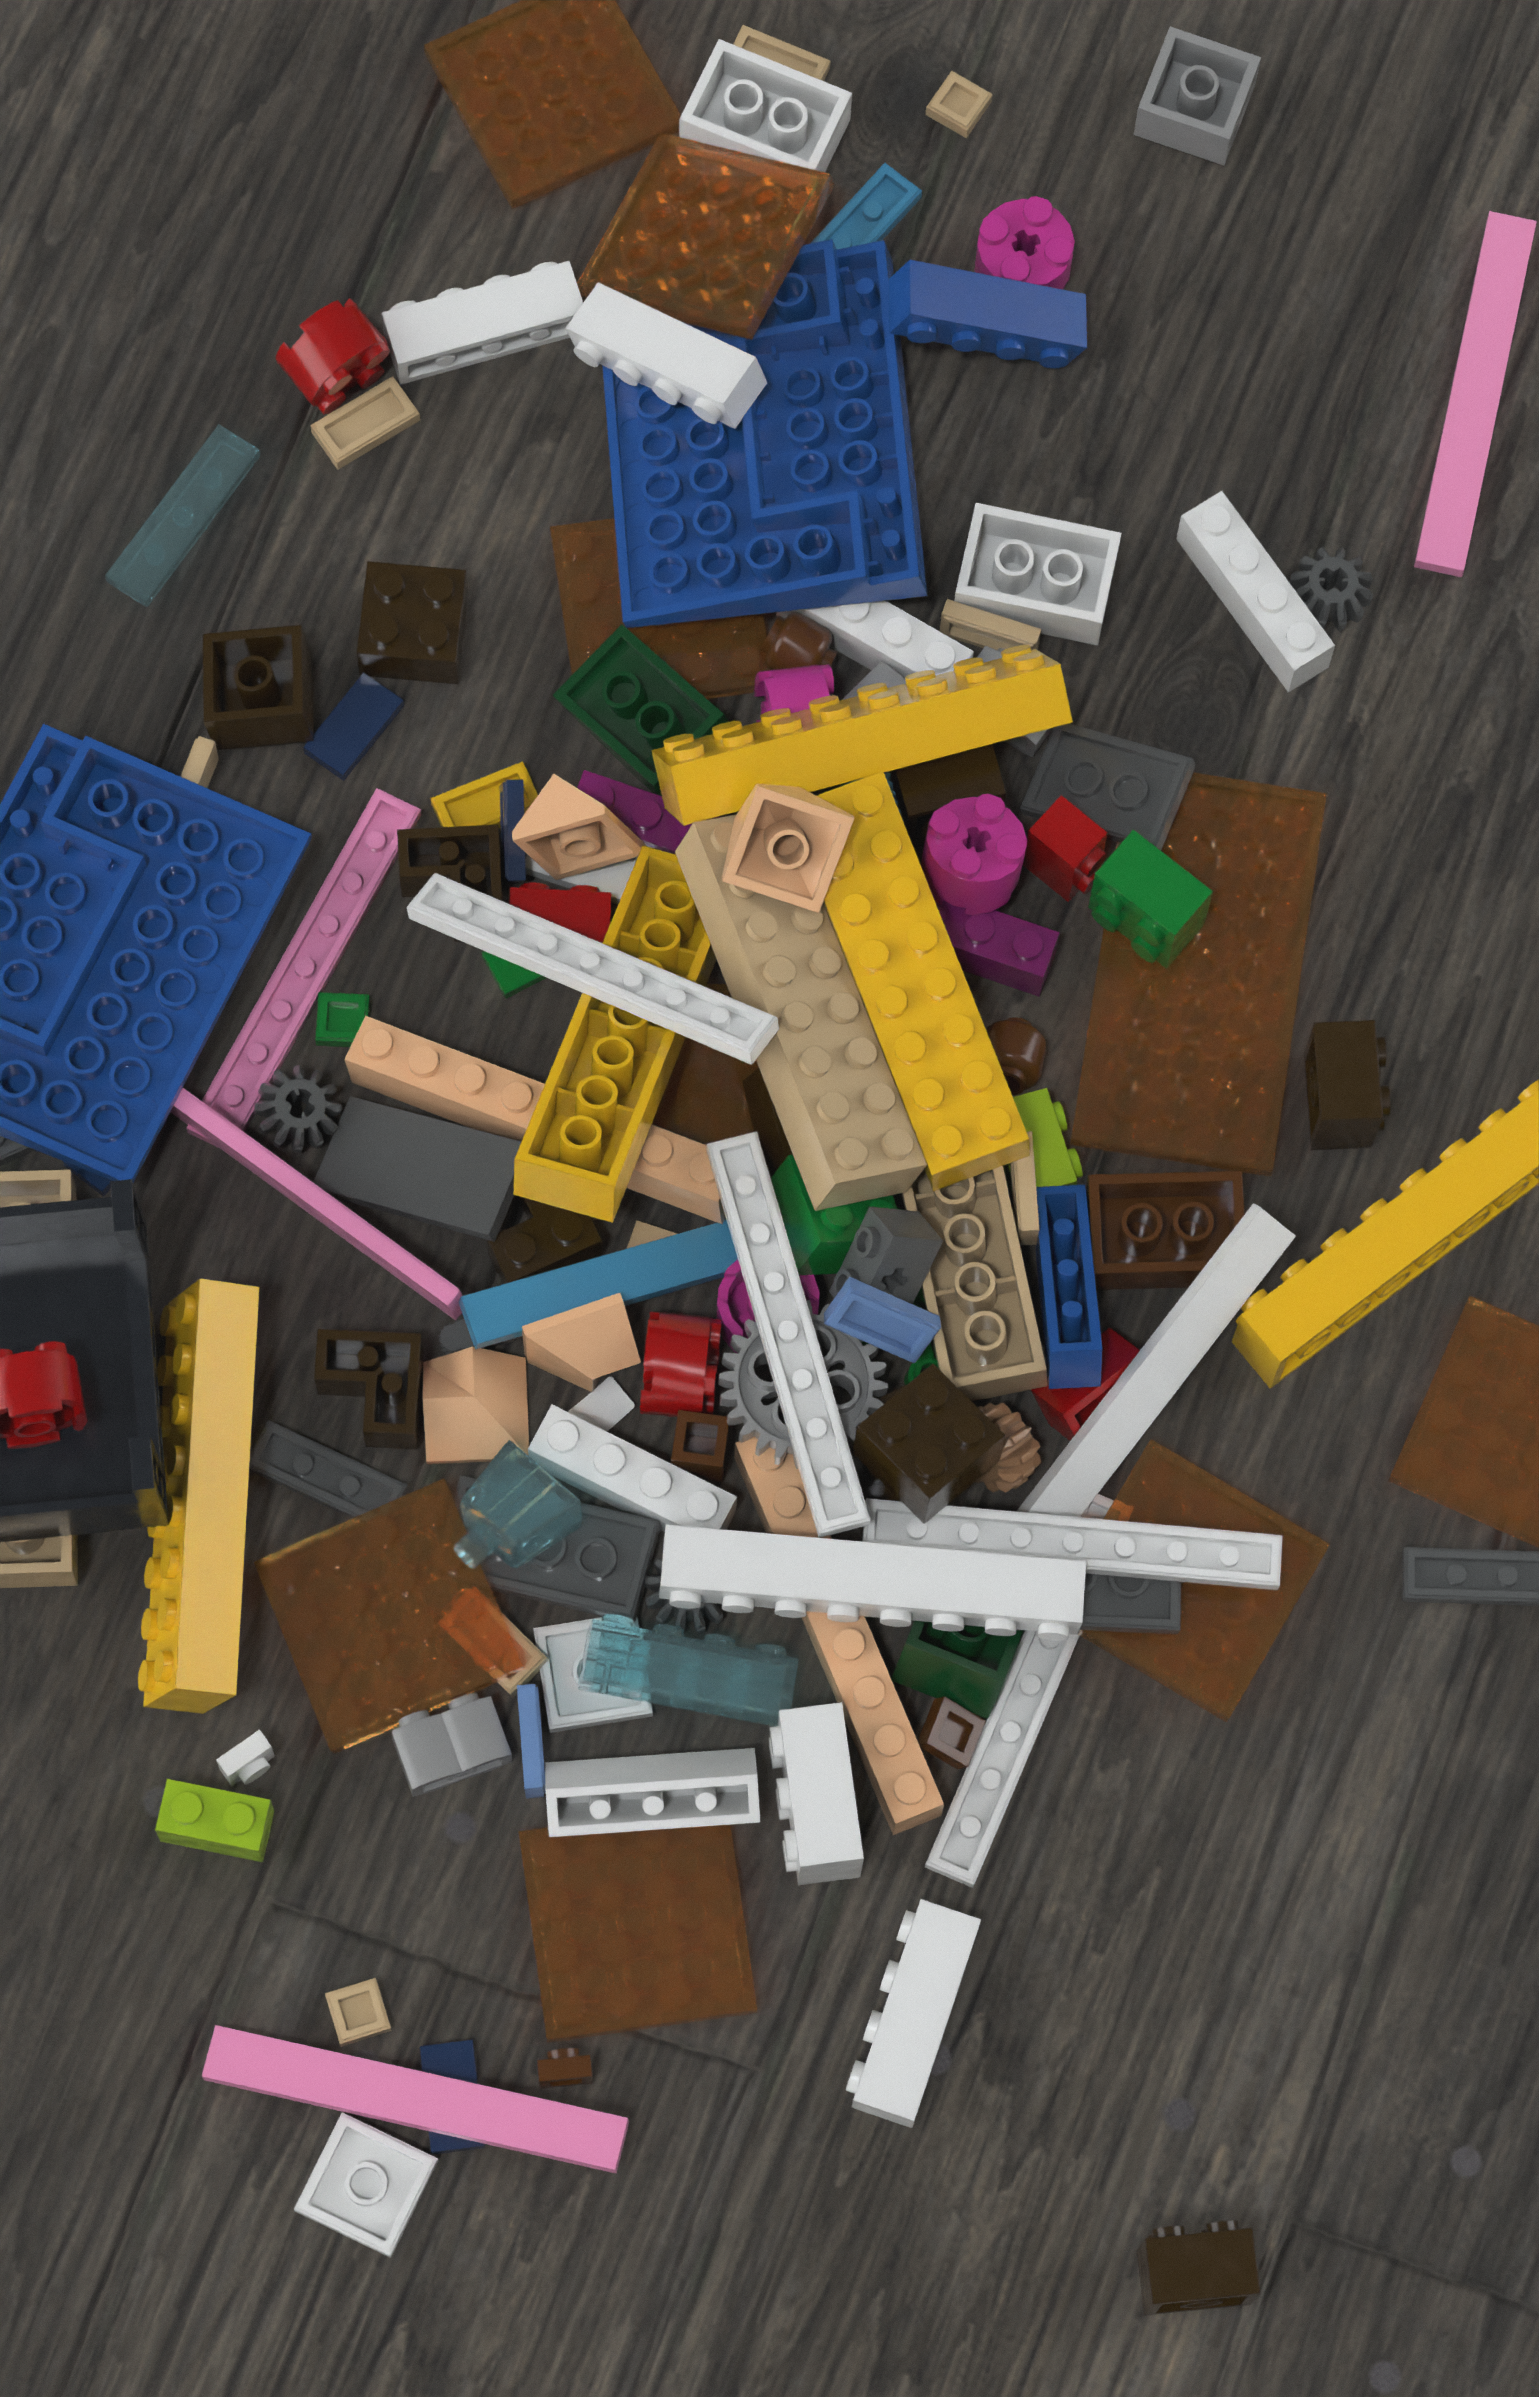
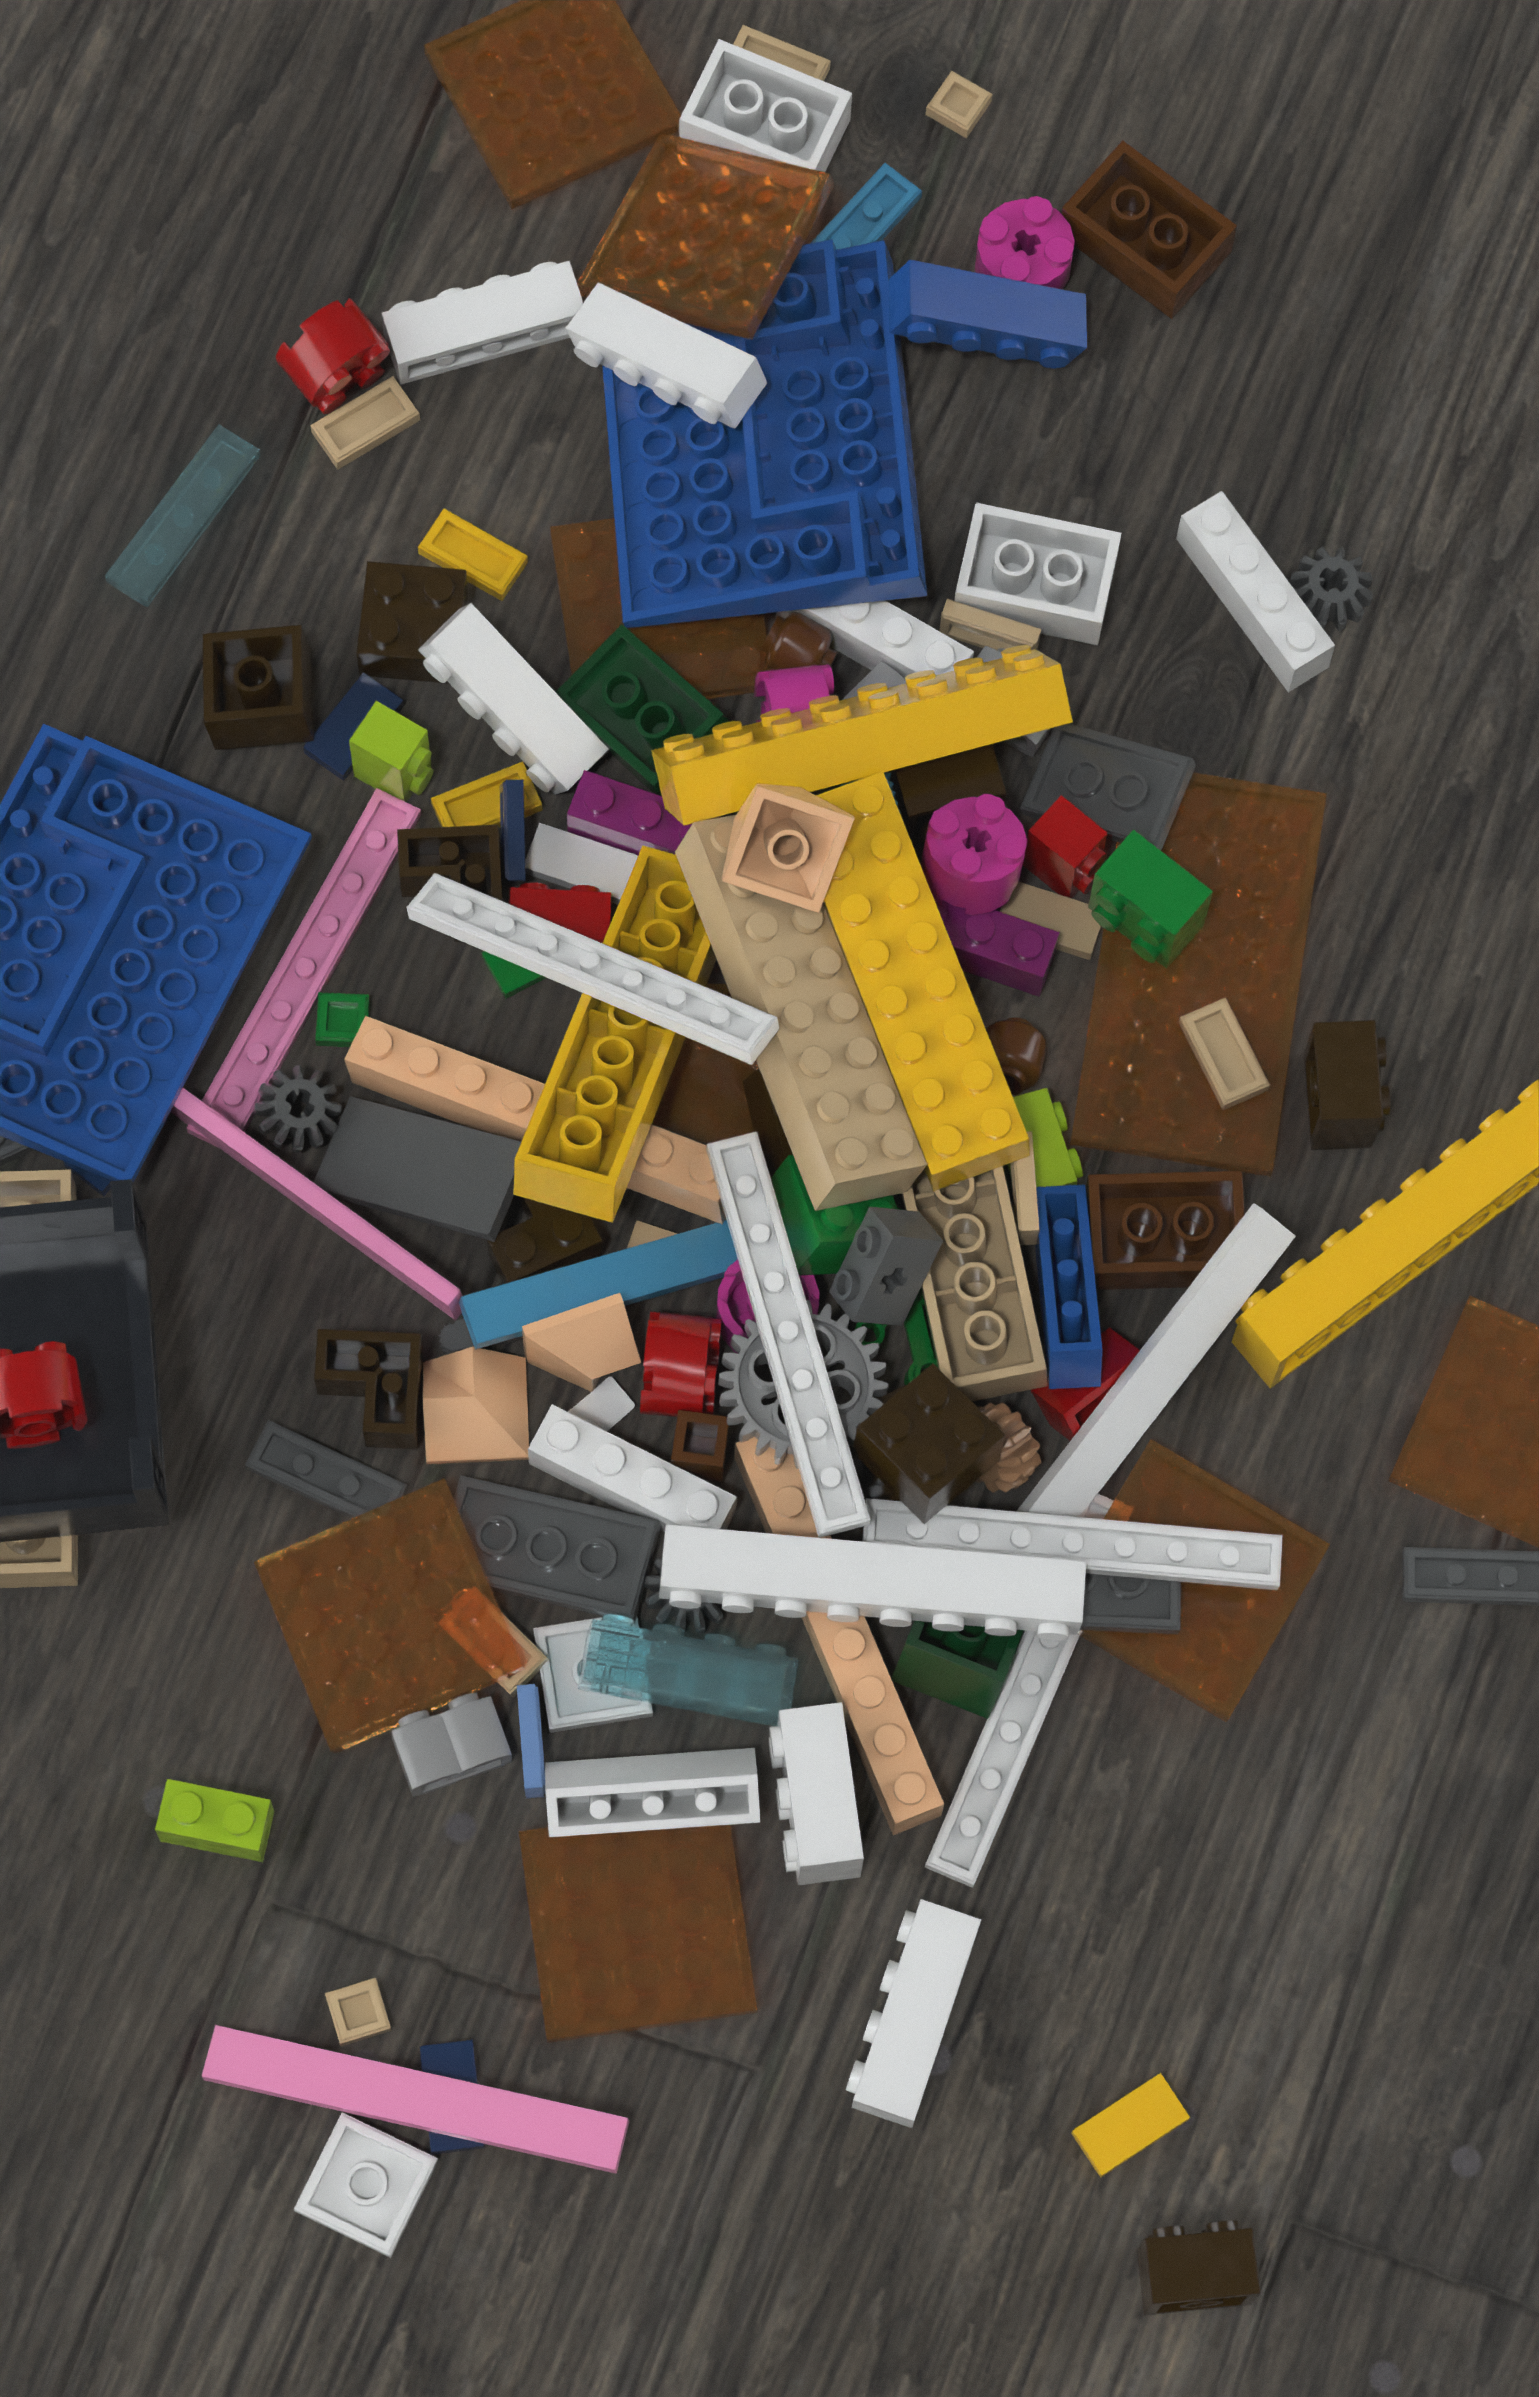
yellow brick [138,1279,259,1714] -> none
tan tile [180,736,219,788] -> none
white plate [216,1729,275,1787] -> none
clear light blue torso [454,1440,583,1568] -> none
light nougat slope [512,774,646,880] -> none
reddish brown plate [537,2048,593,2089] -> none
medium blue tile [824,1277,941,1364] -> none
plate [918,1697,986,1769] -> none
light grey brick [1134,26,1261,166] -> none
bright pink tile [1414,211,1537,577] -> none
none -> lime brick [349,701,433,802]
none -> yellow tile [418,509,528,601]
none -> white brick [418,603,609,795]
none -> tan tile [1000,882,1102,960]
none -> reddish brown brick [1061,140,1237,319]
none -> yellow tile [1071,2073,1190,2178]
none -> tan tile [1179,997,1270,1110]

